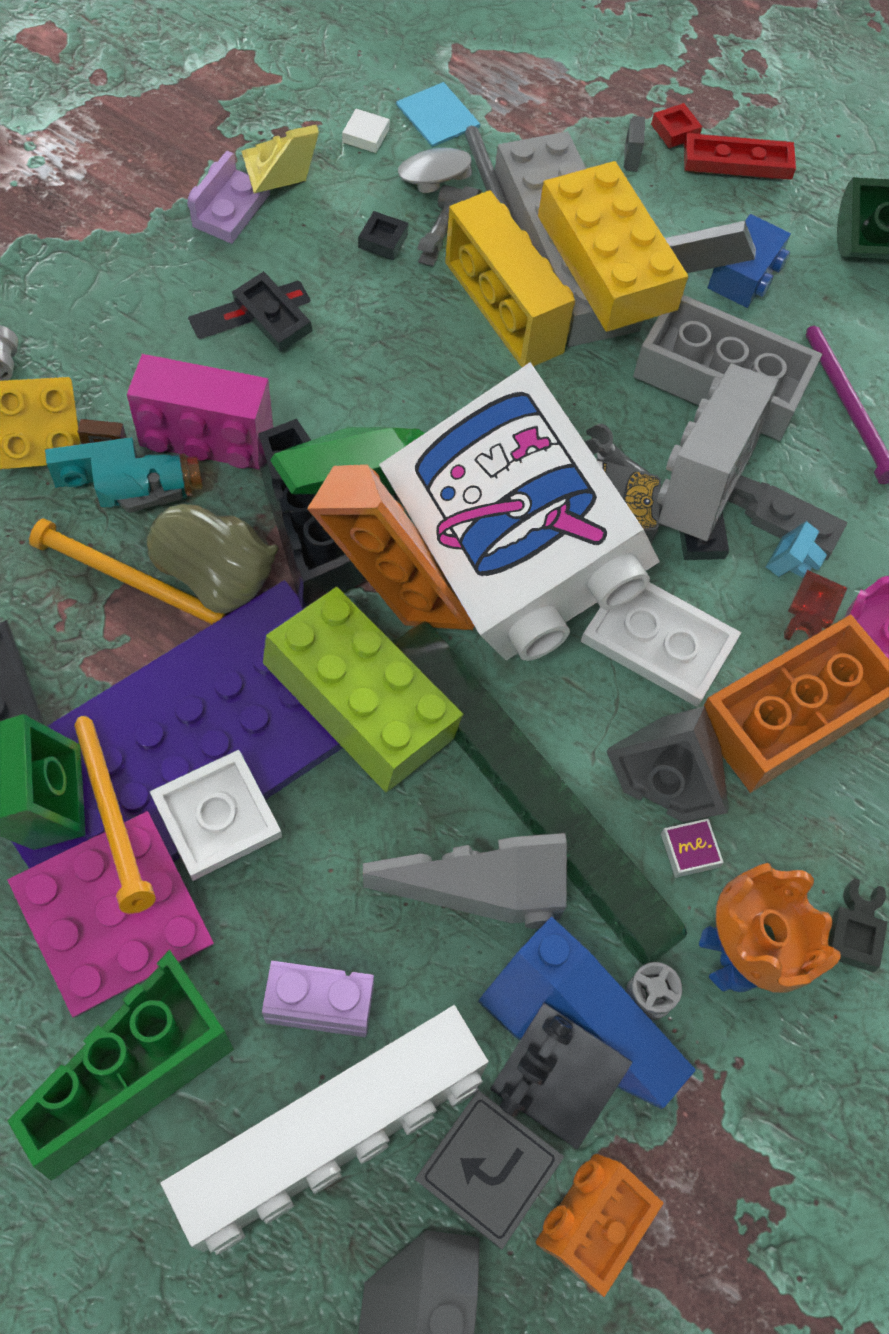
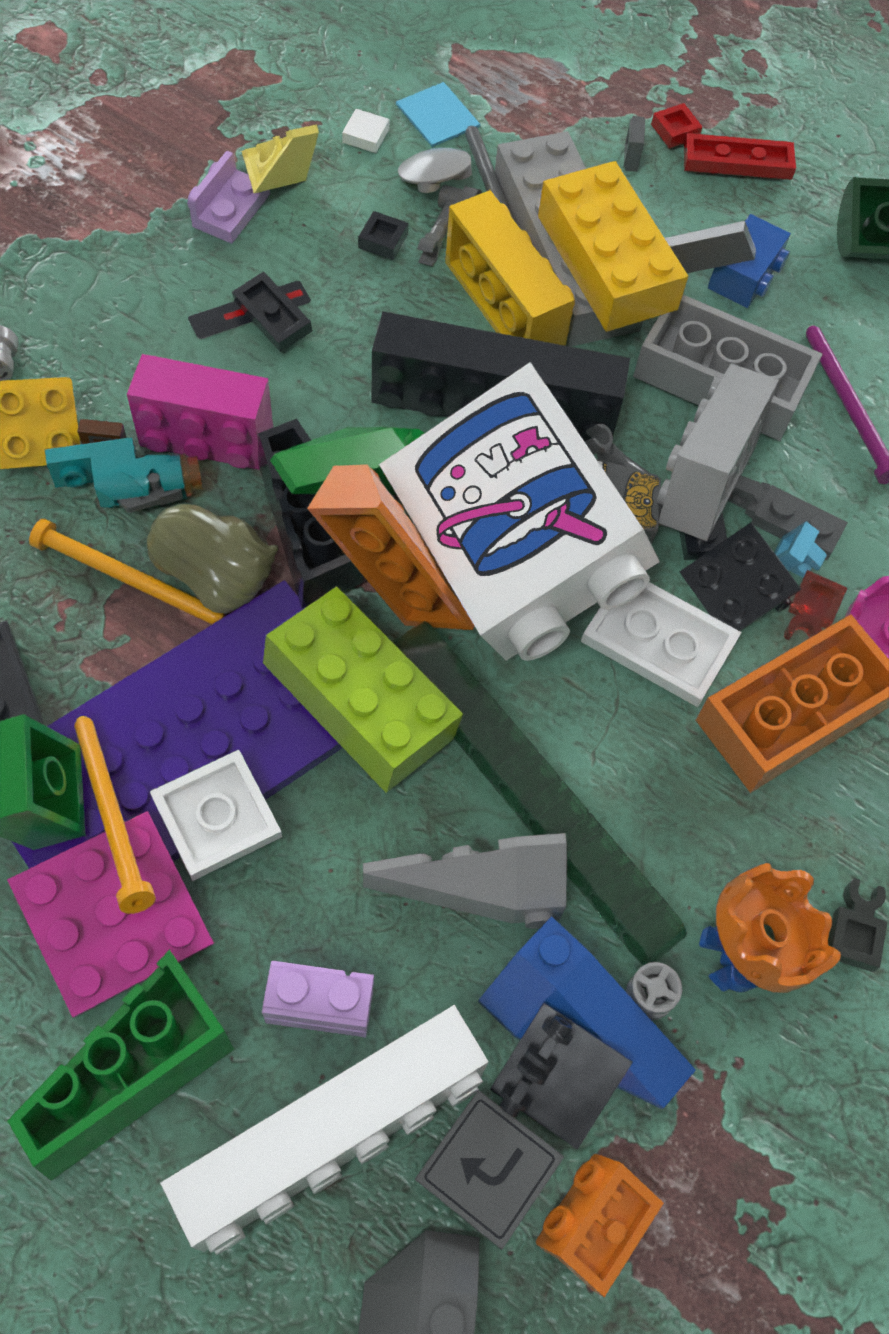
dark grey slope [607,706,729,823] -> none
magenta tile [661,819,724,878] -> none
none -> black brick [371,311,630,442]
none -> black hinge [679,522,801,631]

